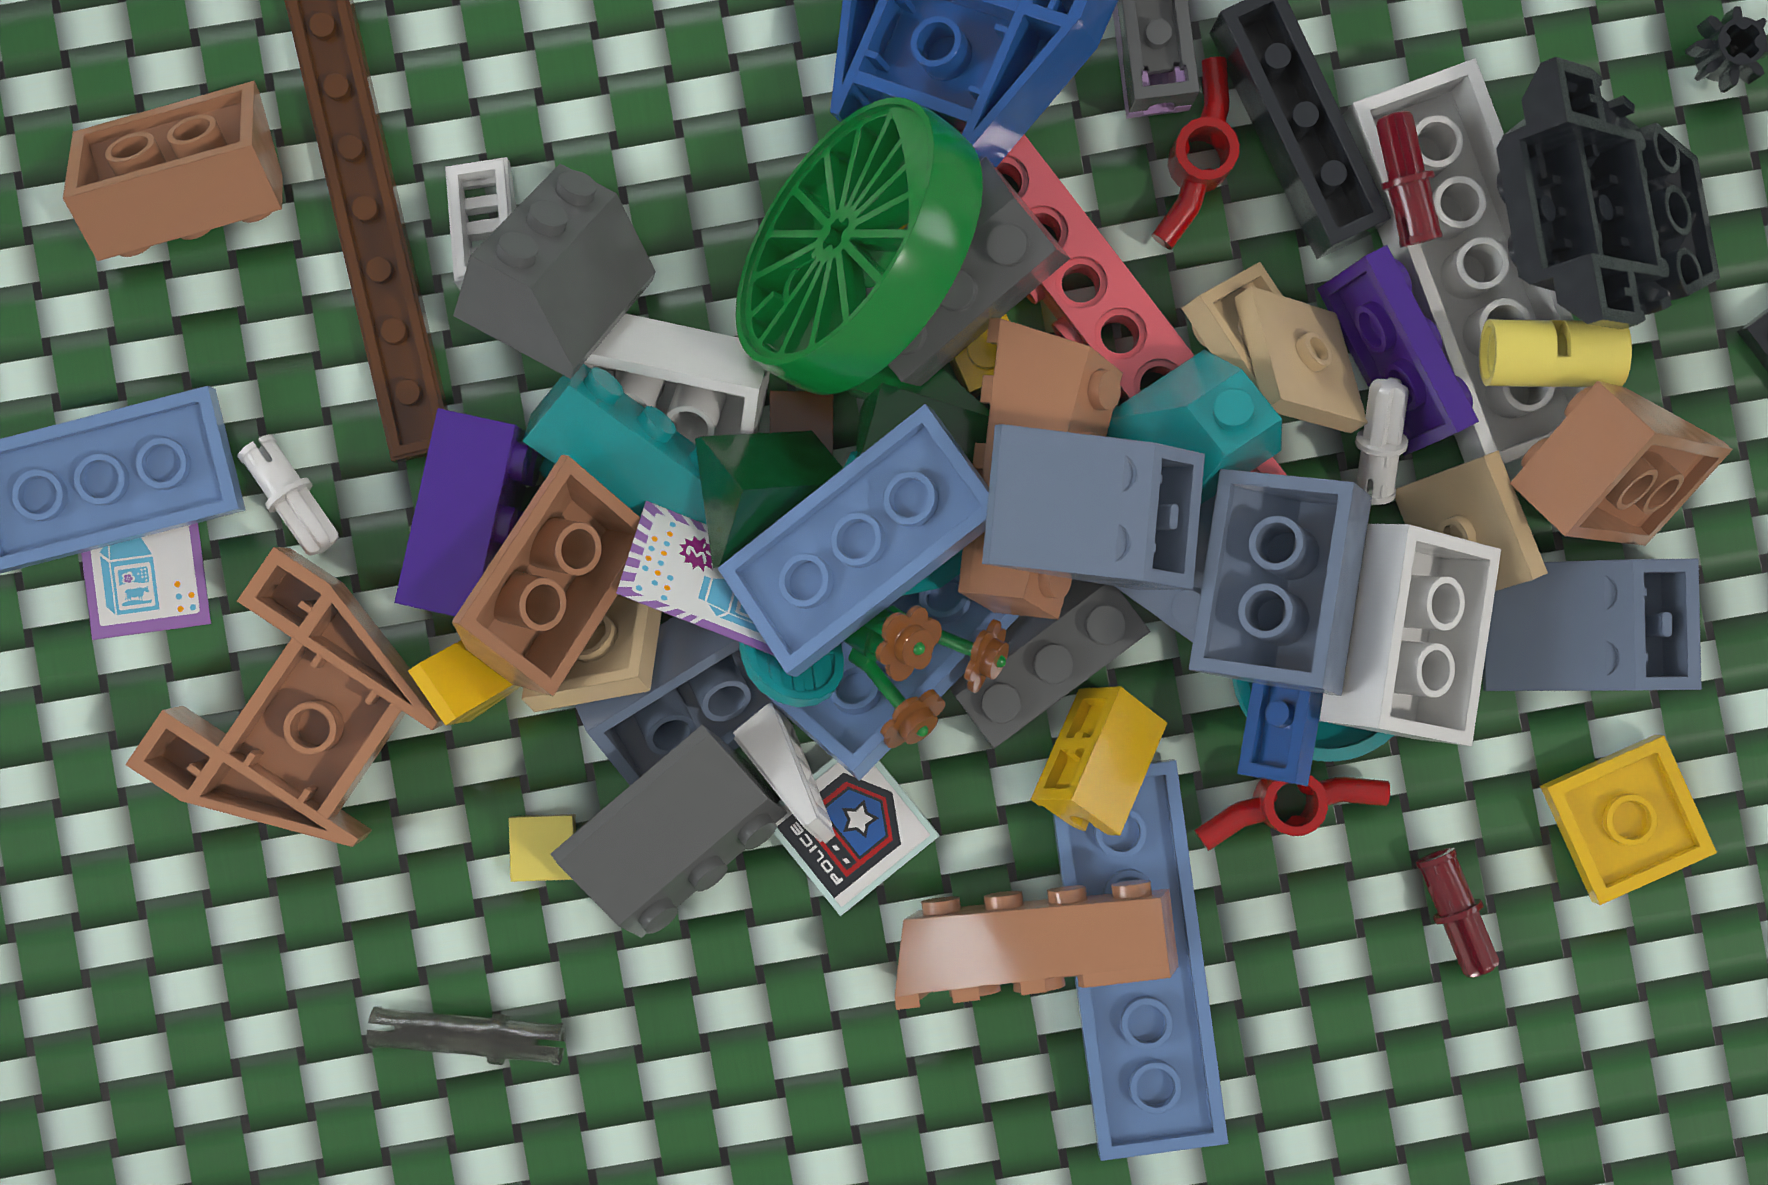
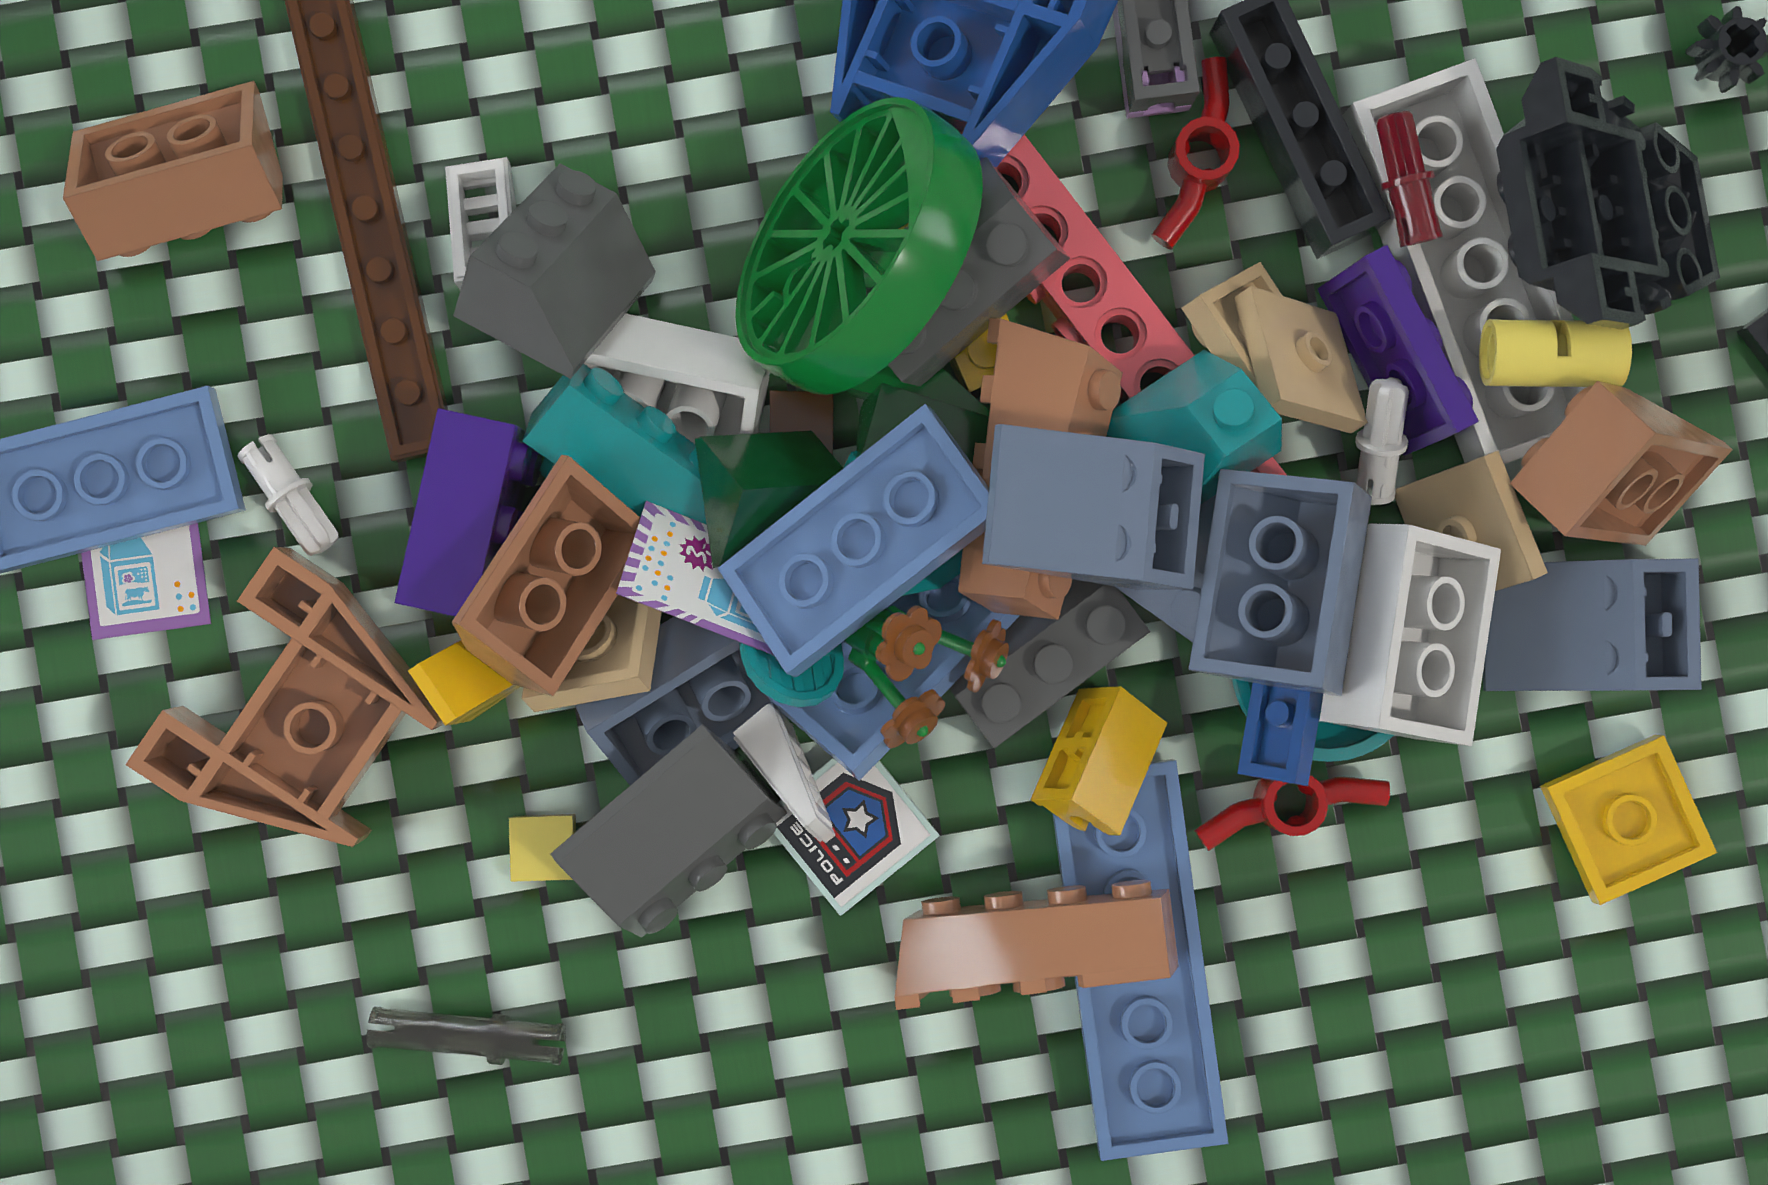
dark red axle [1415,848,1499,978] -> none

